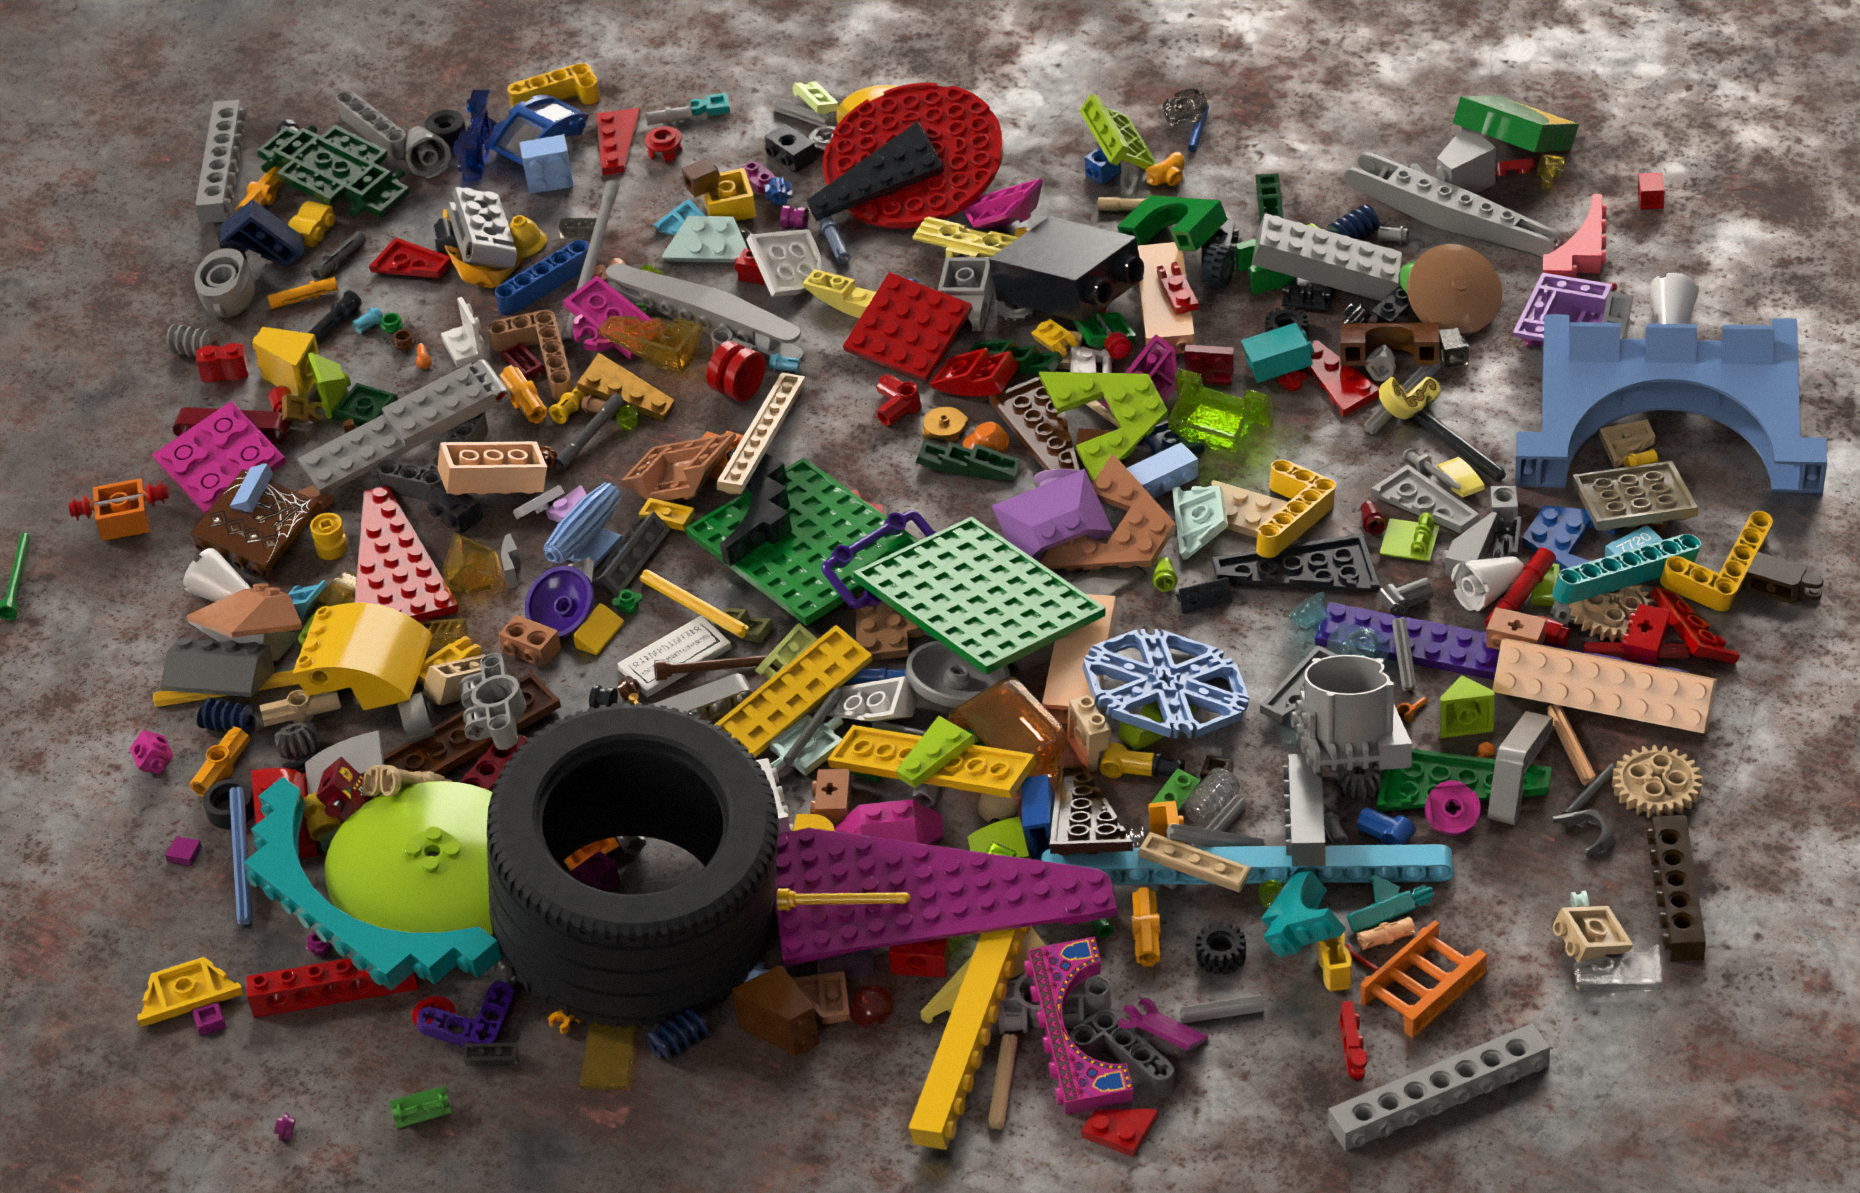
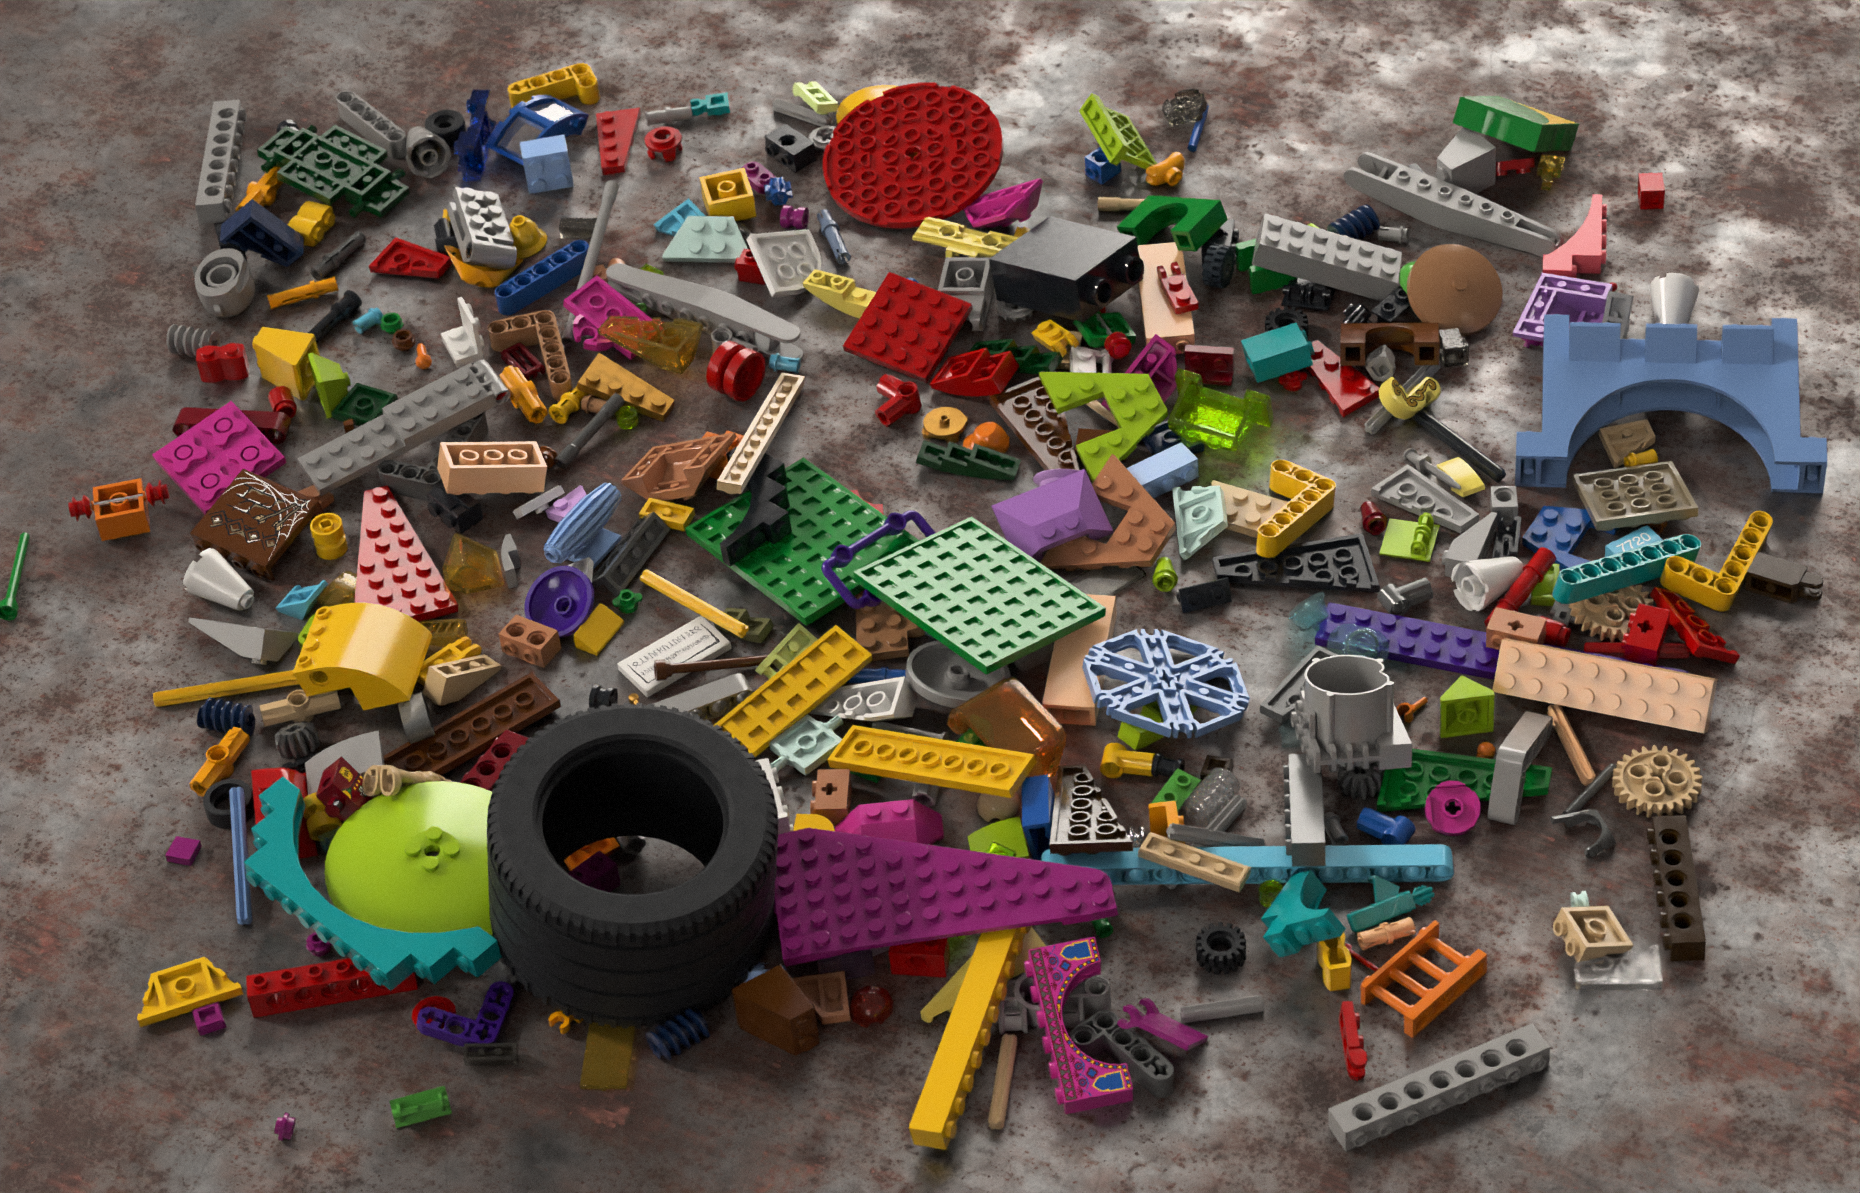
dark pink brick [129,730,174,774] -> none
dark grey slope [160,637,275,697] -> none
nougat slope [187,583,302,638] -> none
light blue slope [230,464,273,512] -> none
pearl gold plate [282,394,323,423] -> none
light grey piece [459,653,526,750] -> none
reddish brown plate [618,675,641,701] -> none
reddish brown brick [682,158,720,198] -> none
yellow piece [777,888,911,911] -> none
dark grey bar [783,688,843,765] -> none
black wing [807,121,944,221] -> none
lime wing [896,716,975,788] -> none
tan plate [1067,695,1112,772] -> none
red wing [1081,1109,1158,1158] -> none
light orange piece [1131,887,1161,967] -> none
dark green slope [1256,173,1283,224] -> none
light grey axle [1392,617,1417,692] -> none

